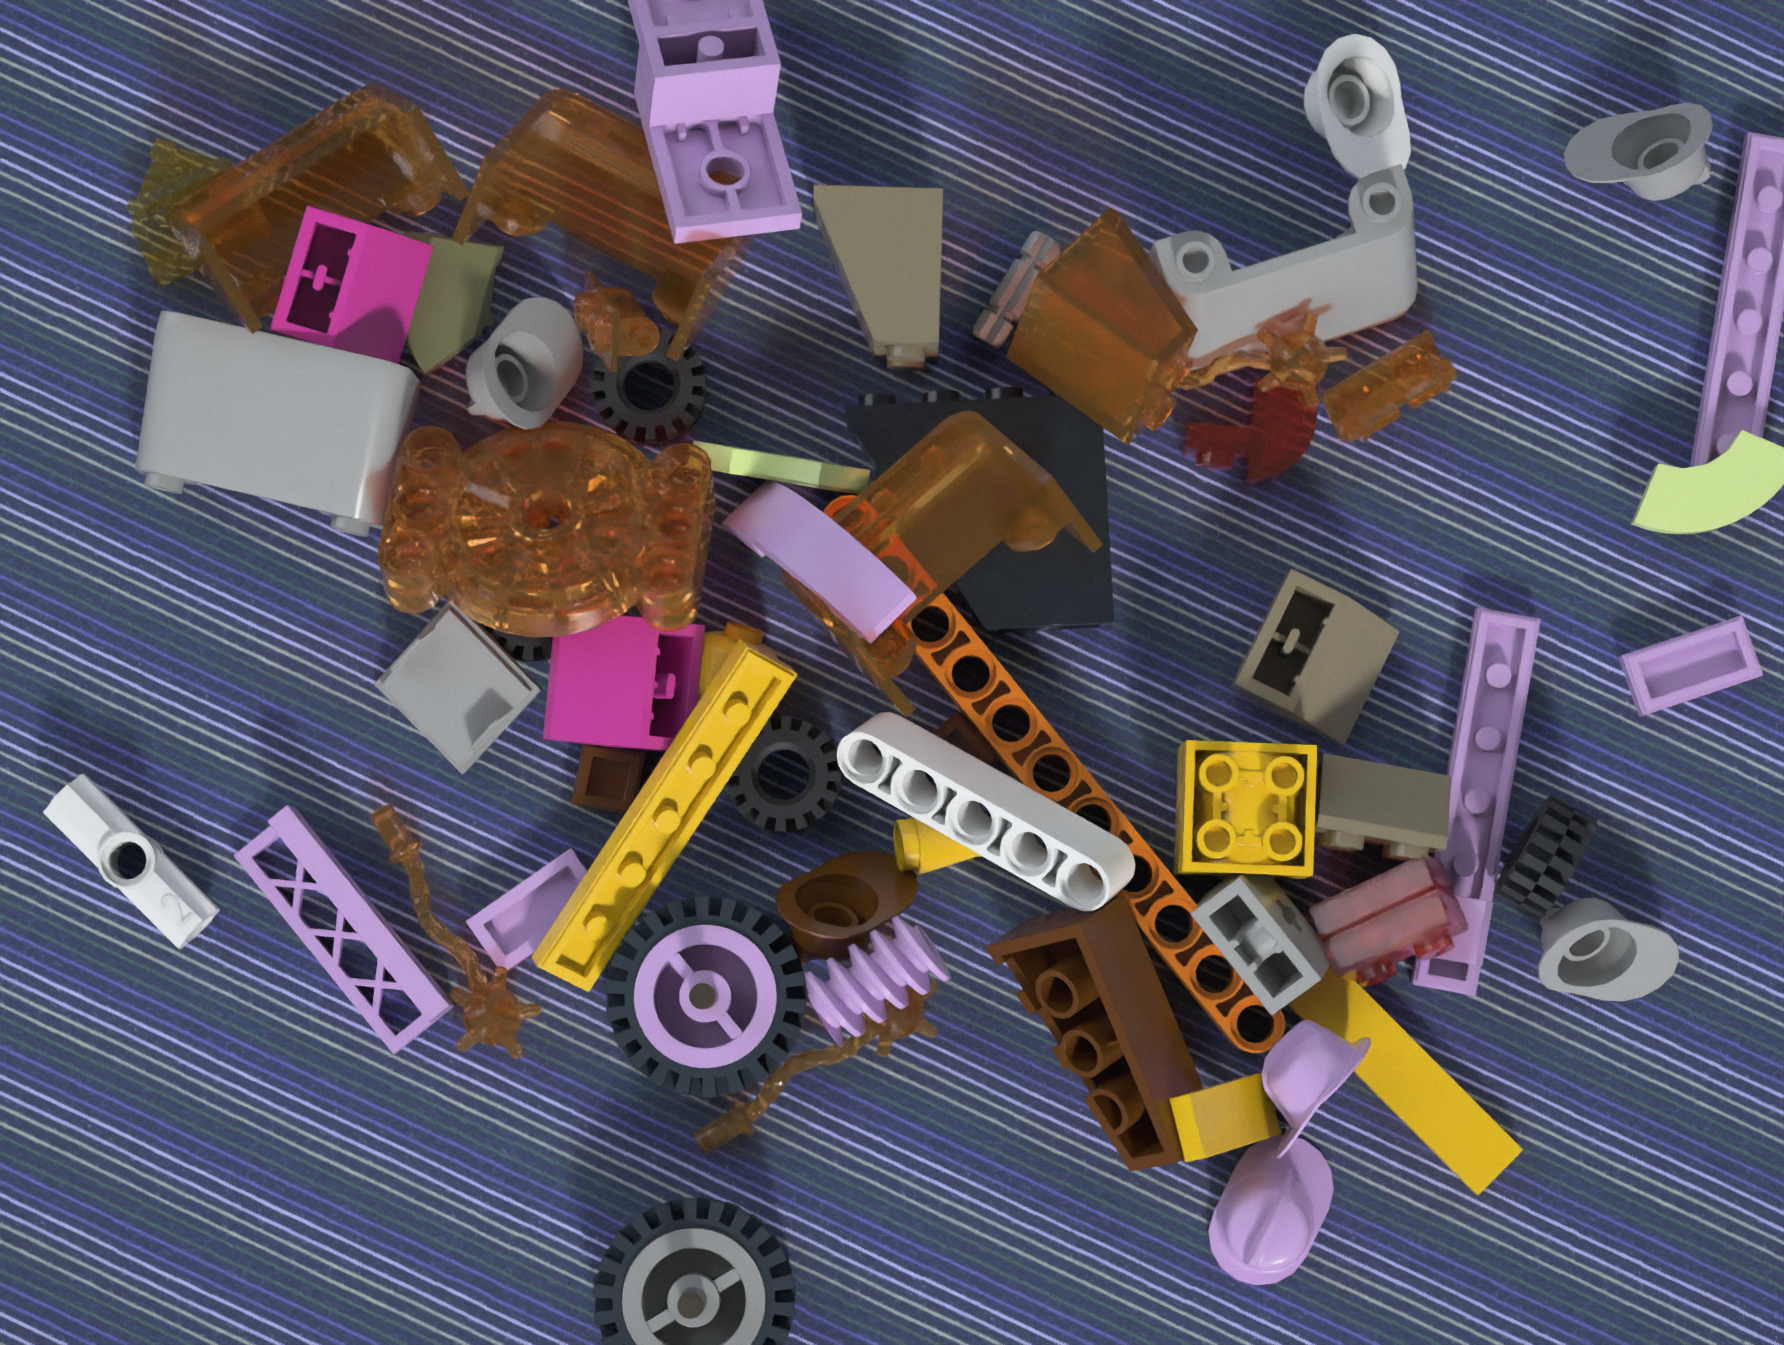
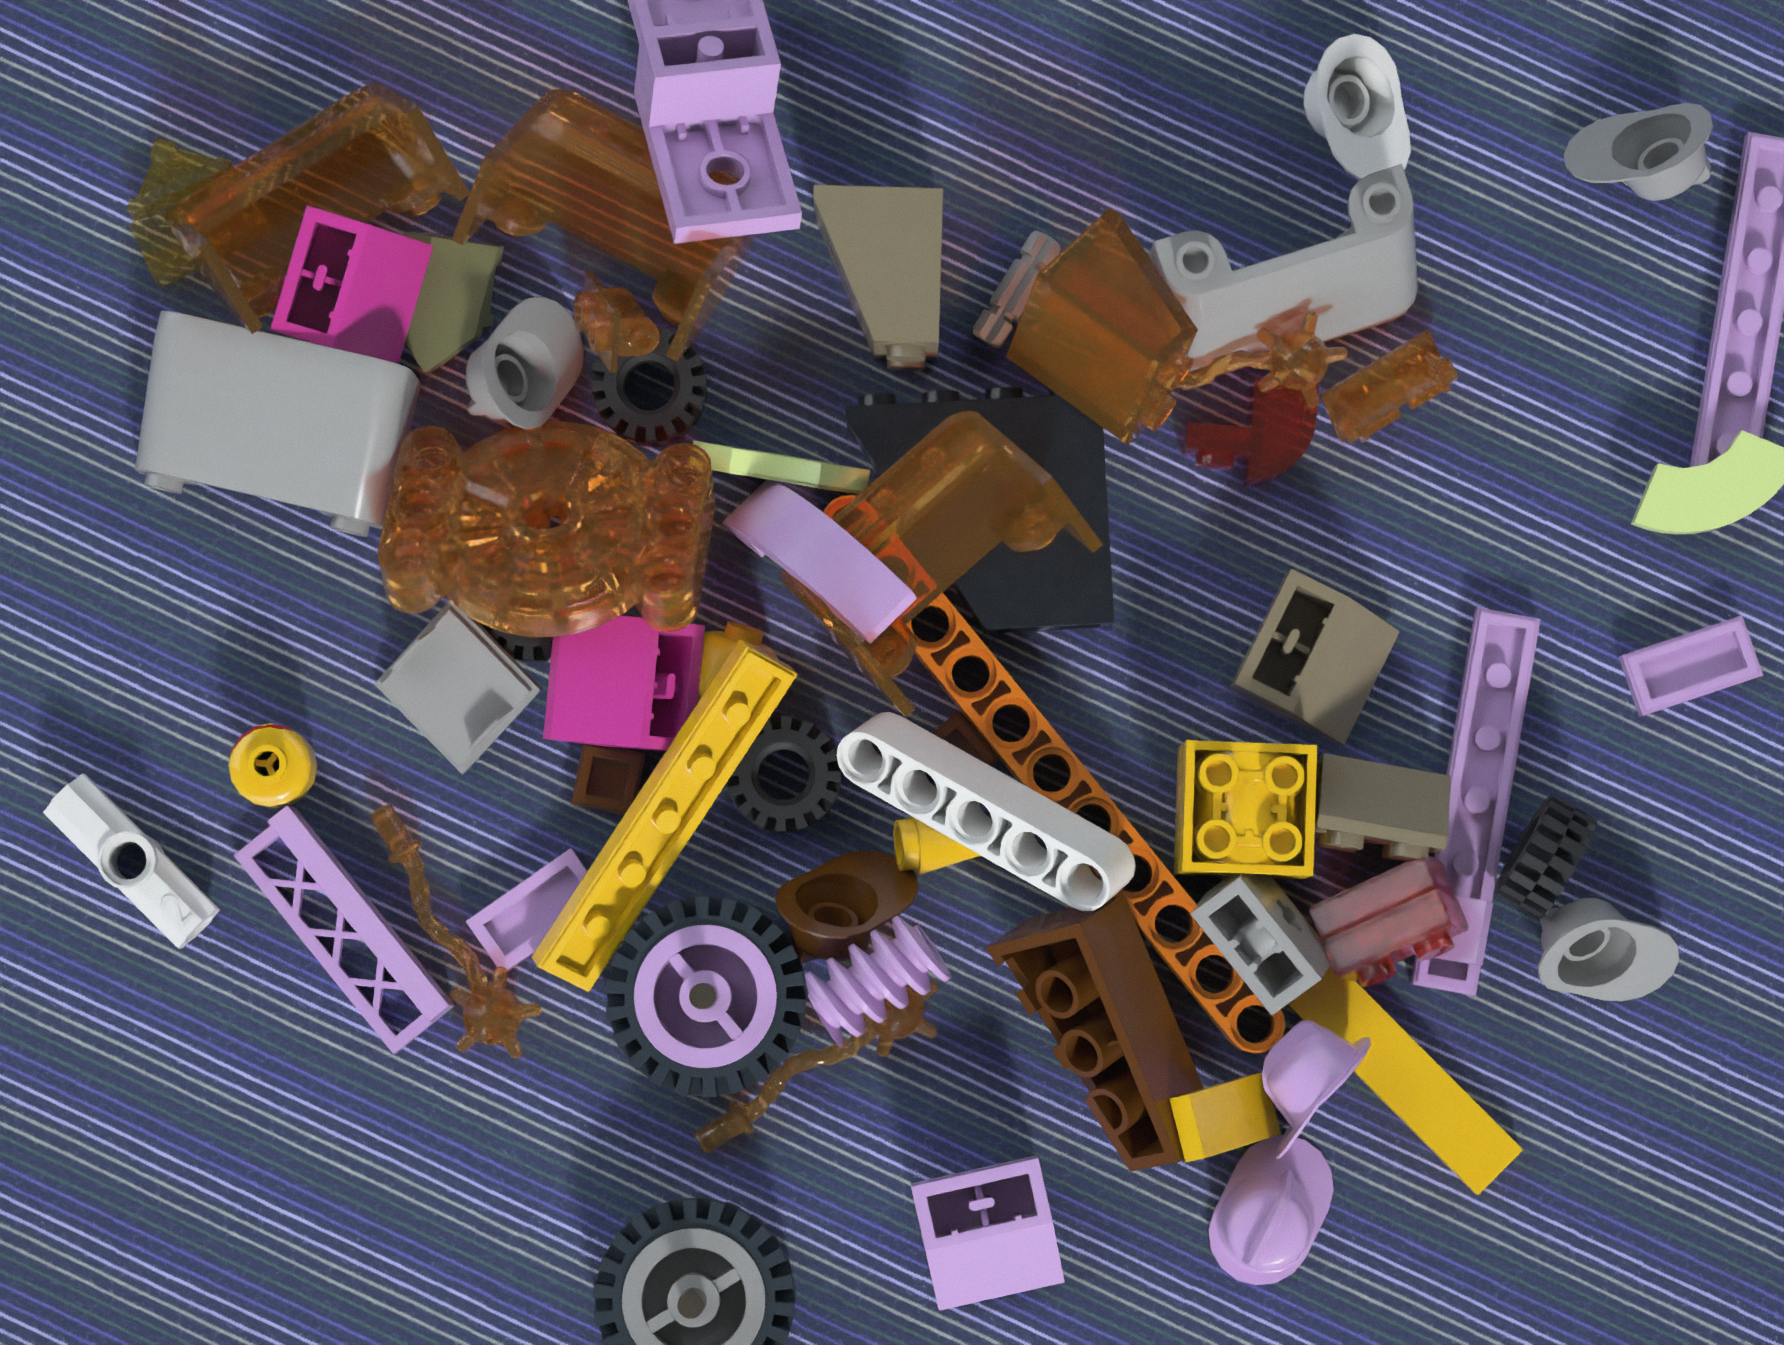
none -> yellow head [228,723,317,809]
none -> lavender slope [911,1155,1065,1311]

